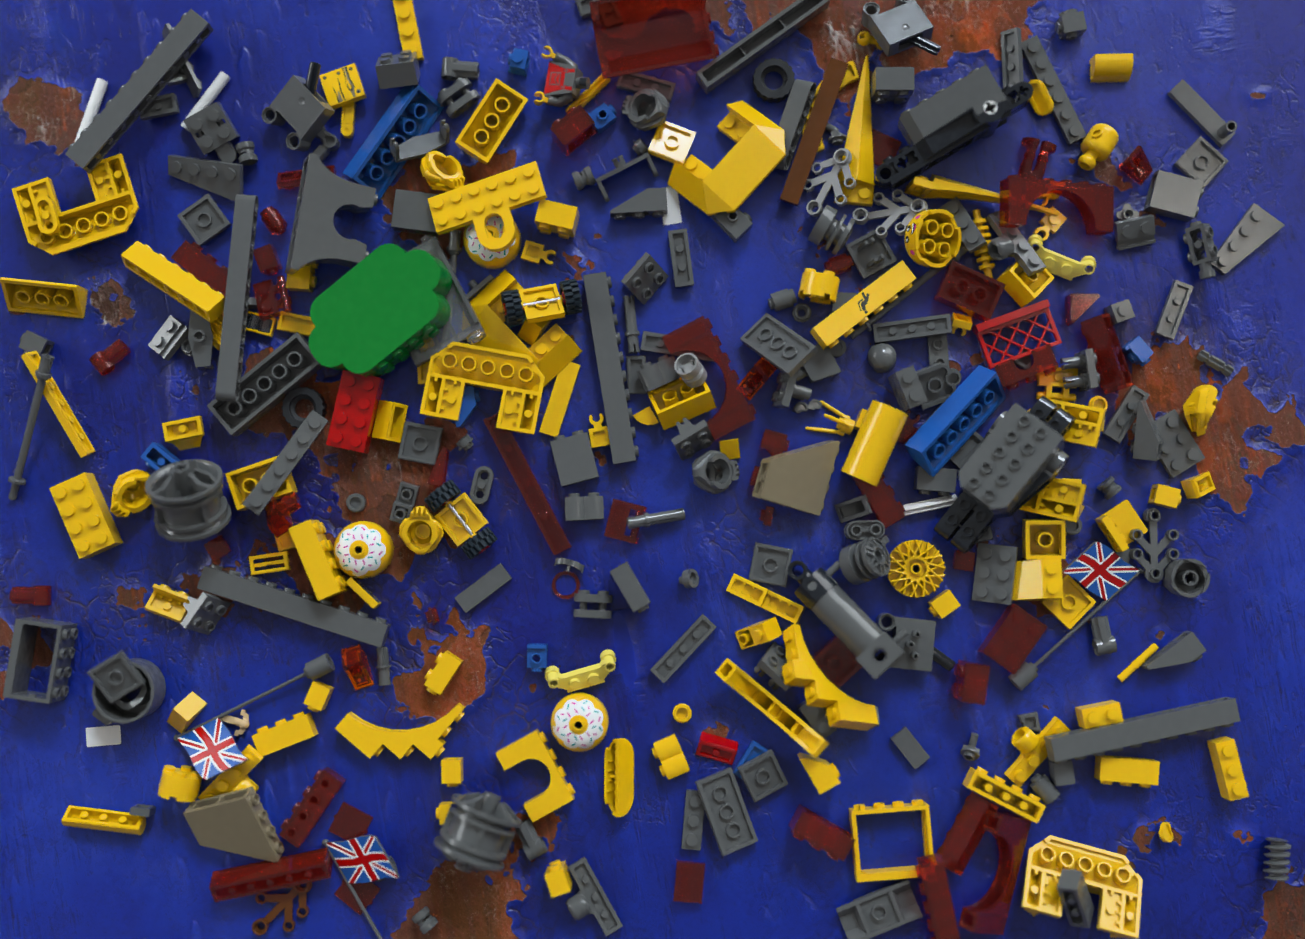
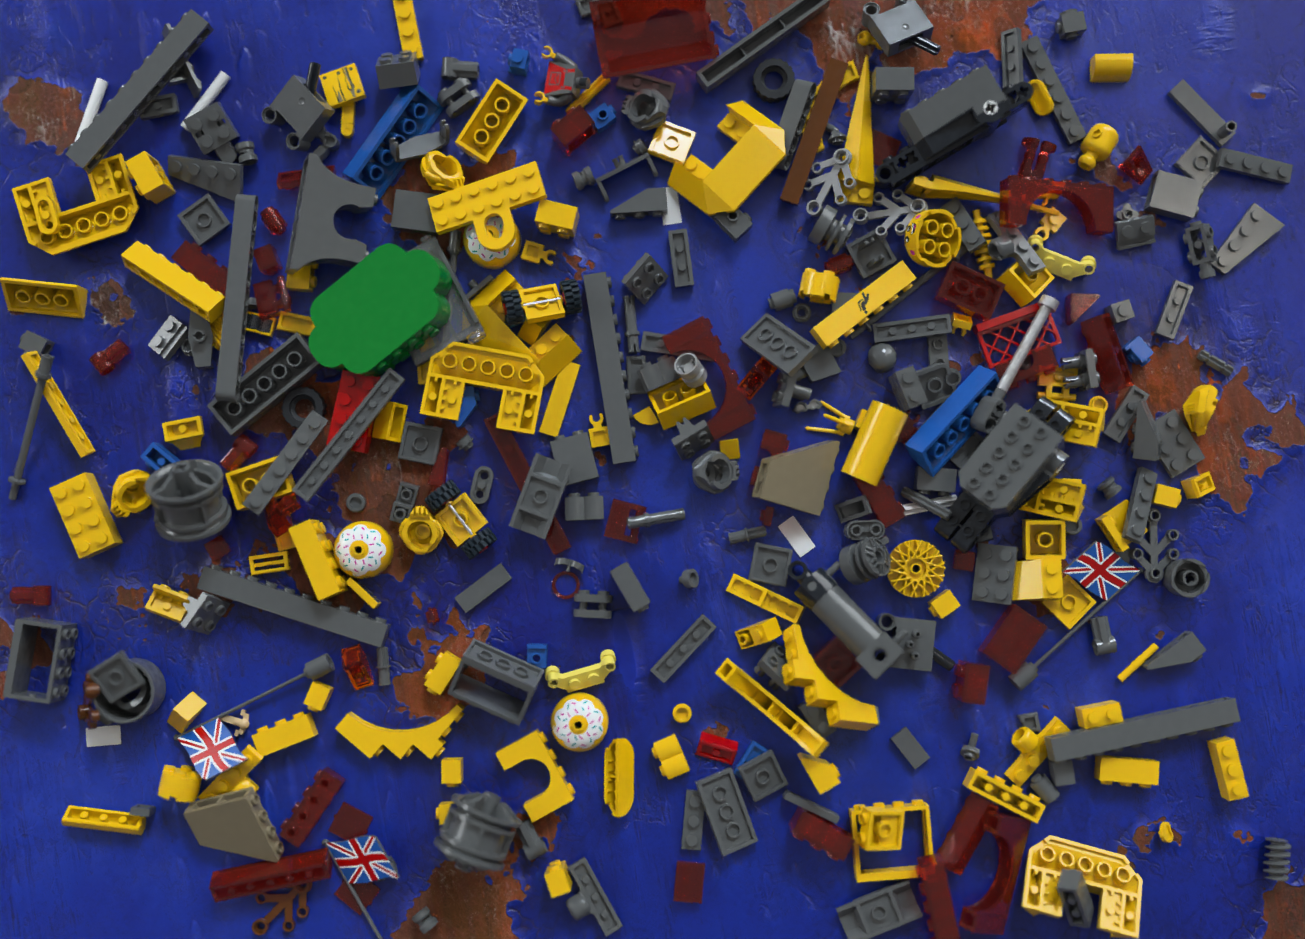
none -> reddish brown plant [77,674,100,729]
none -> yellow brick [125,151,176,204]
none -> clear red piece [220,434,259,472]
none -> dark grey plate [292,367,406,502]
none -> dark grey hose [448,638,544,725]
none -> dark grey piece [509,453,573,539]
none -> dark grey axle [728,525,767,545]
none -> white sticker [778,516,815,557]
none -> dark grey tile [782,789,840,824]
none -> yellow plate [856,807,905,851]
none -> dark grey axle [900,487,952,520]
none -> piece [970,294,1060,434]
none -> dark grey plate [1122,466,1158,544]
none -> dark grey plate [1215,148,1293,185]

